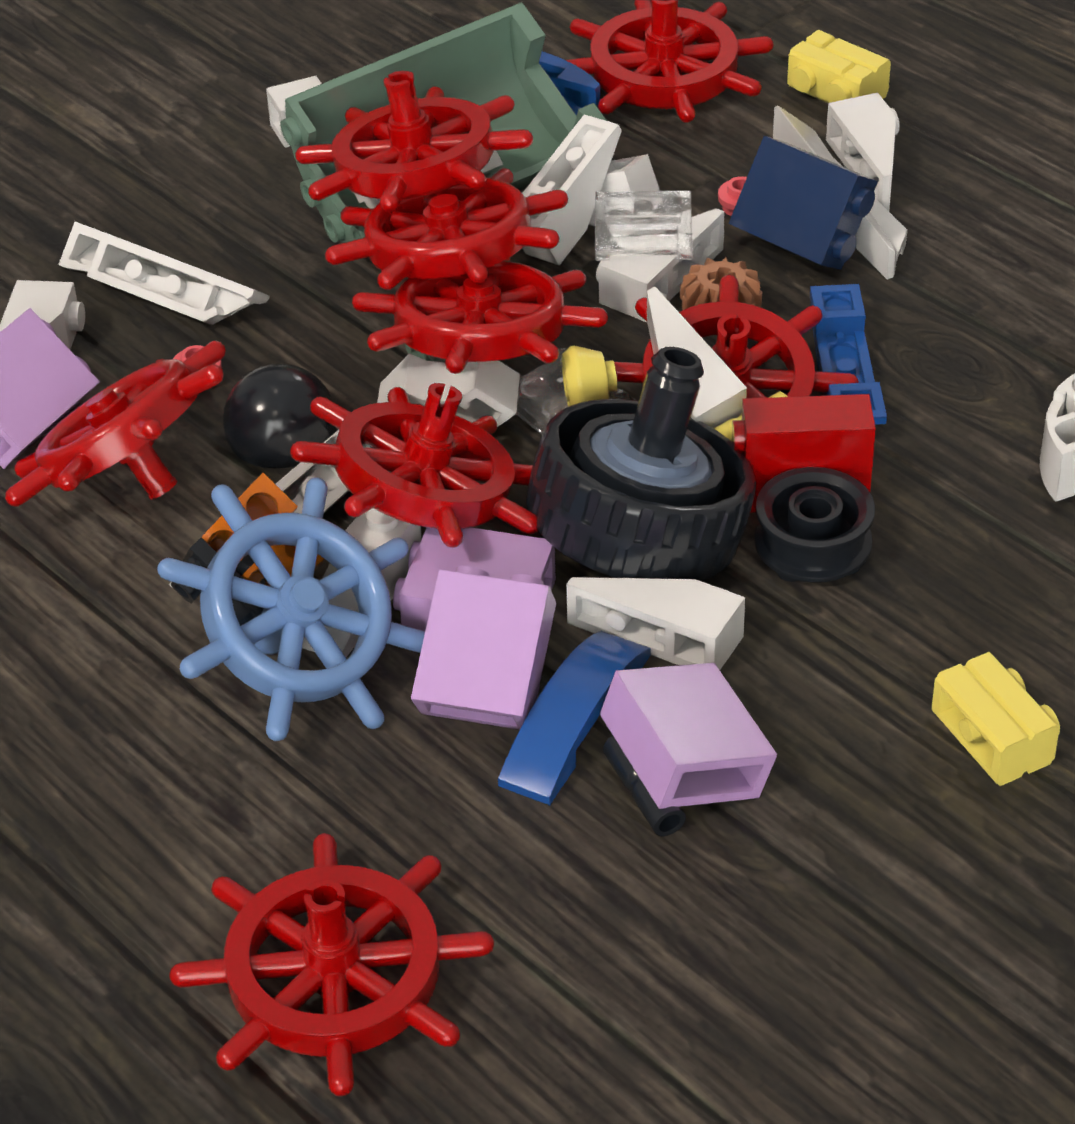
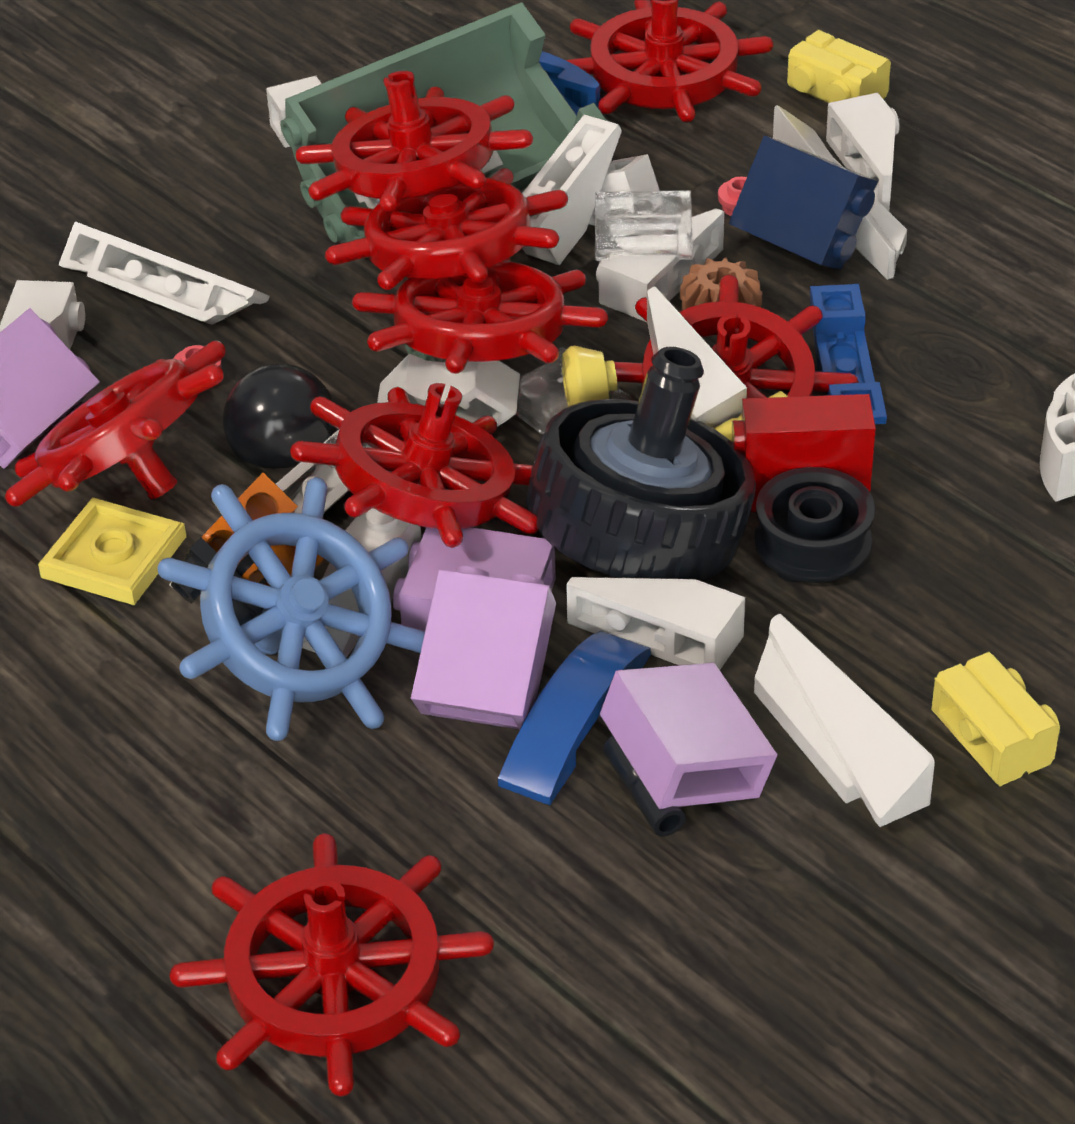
none -> light yellow plate [38,497,186,605]
none -> white wedge [754,614,935,827]

